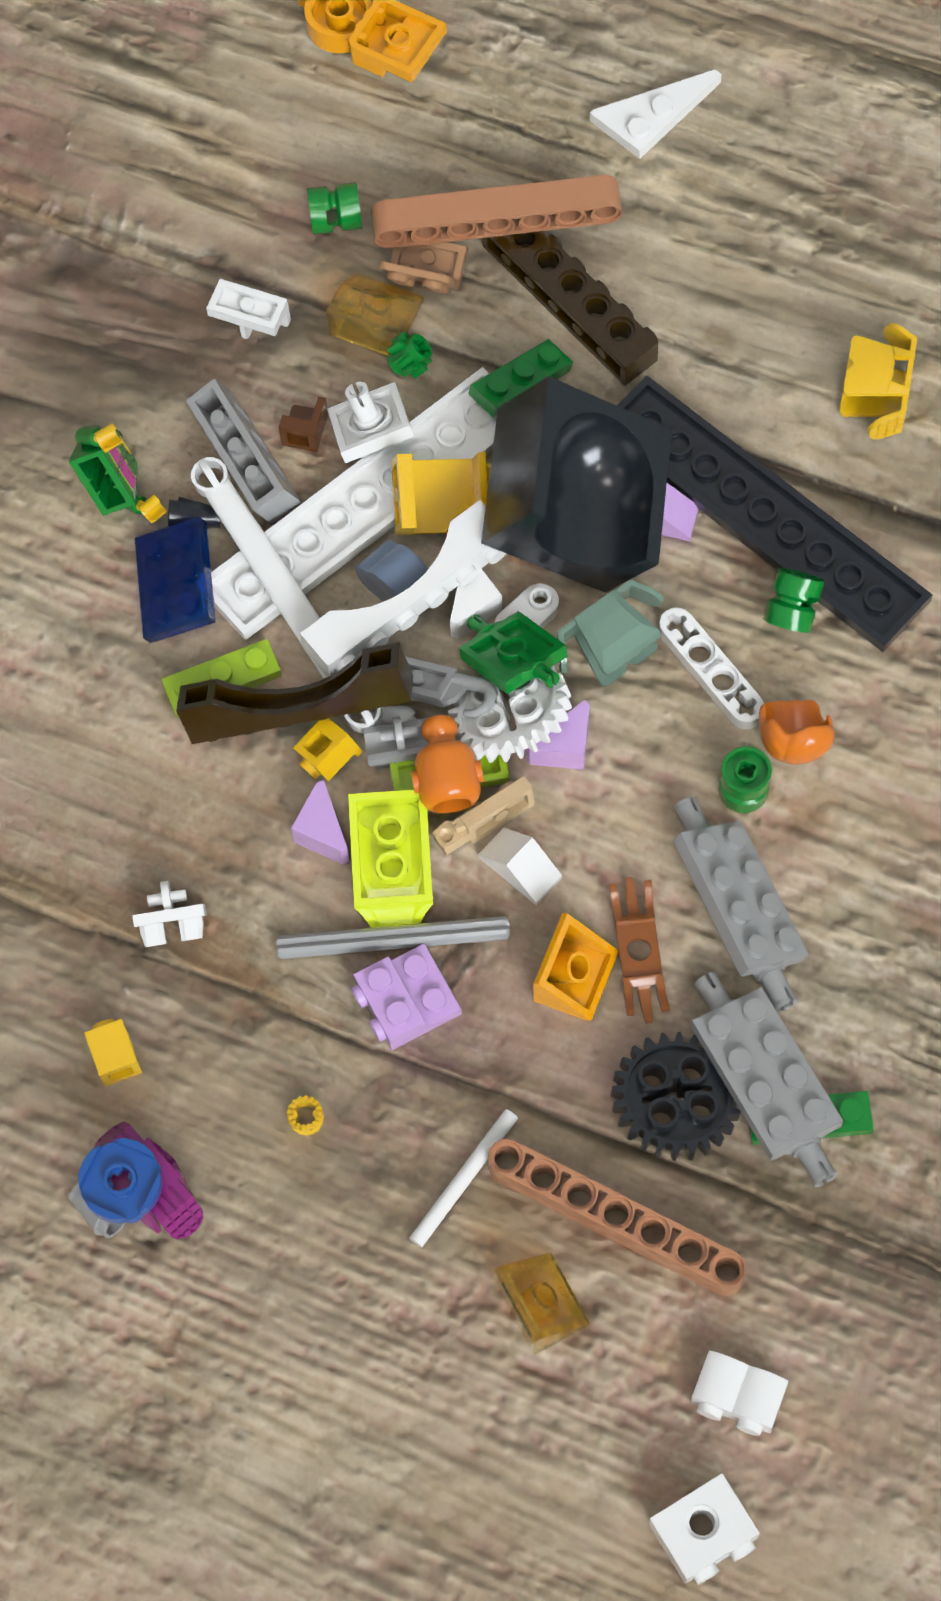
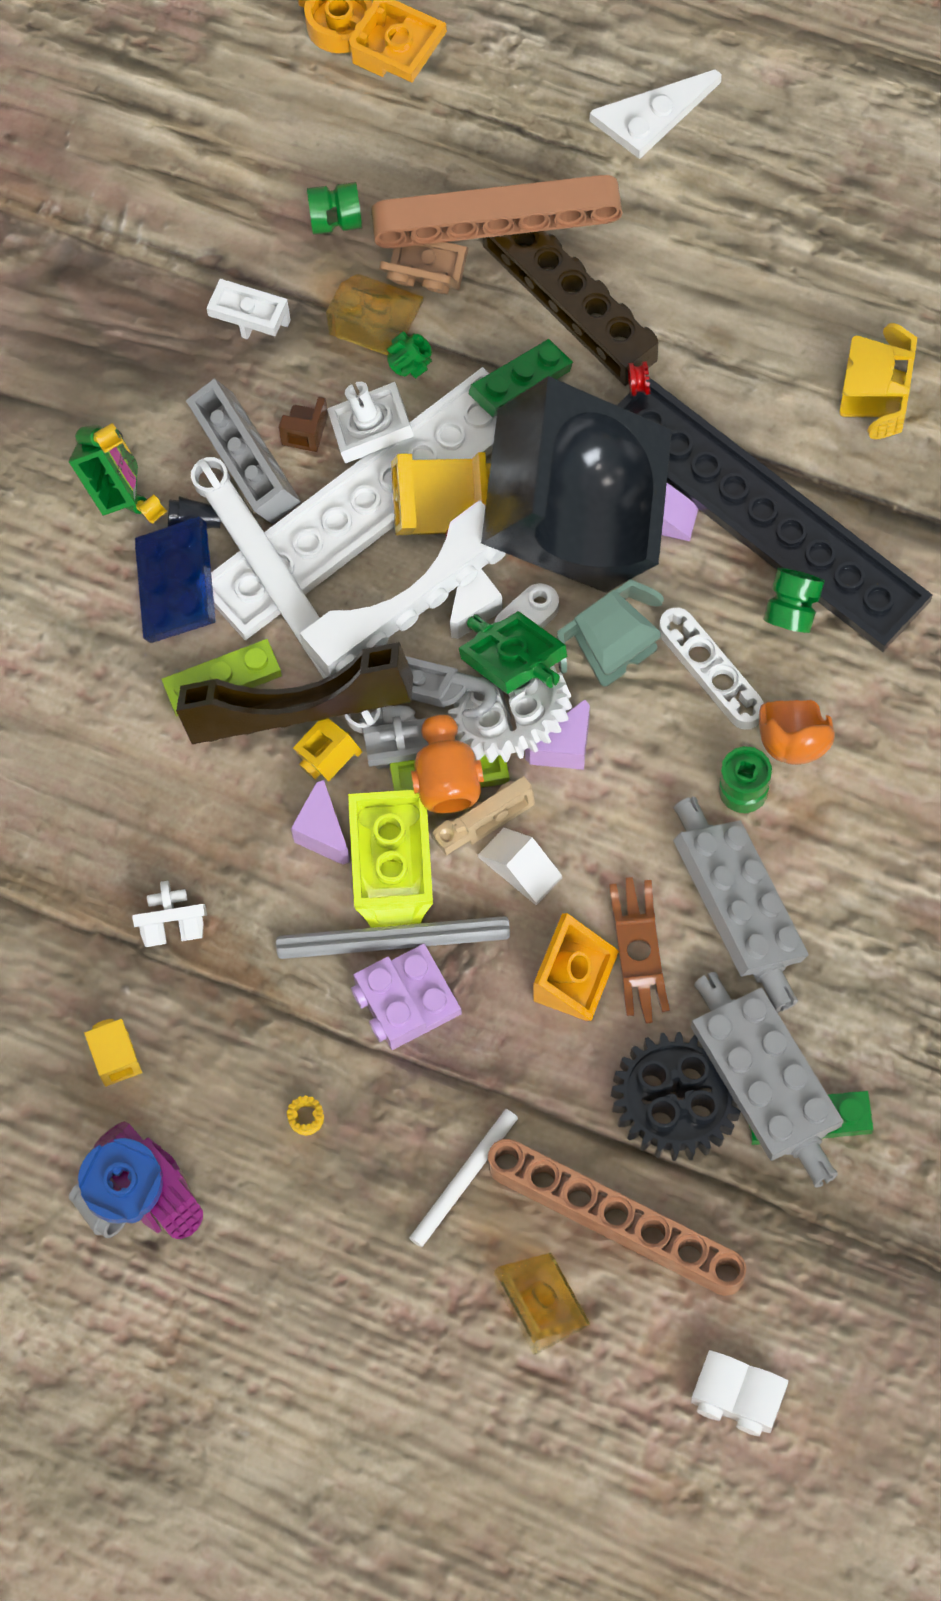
sand blue piece [355,539,428,602] -> none
white brick [649,1473,760,1585] -> none
none -> red bush [628,361,650,396]

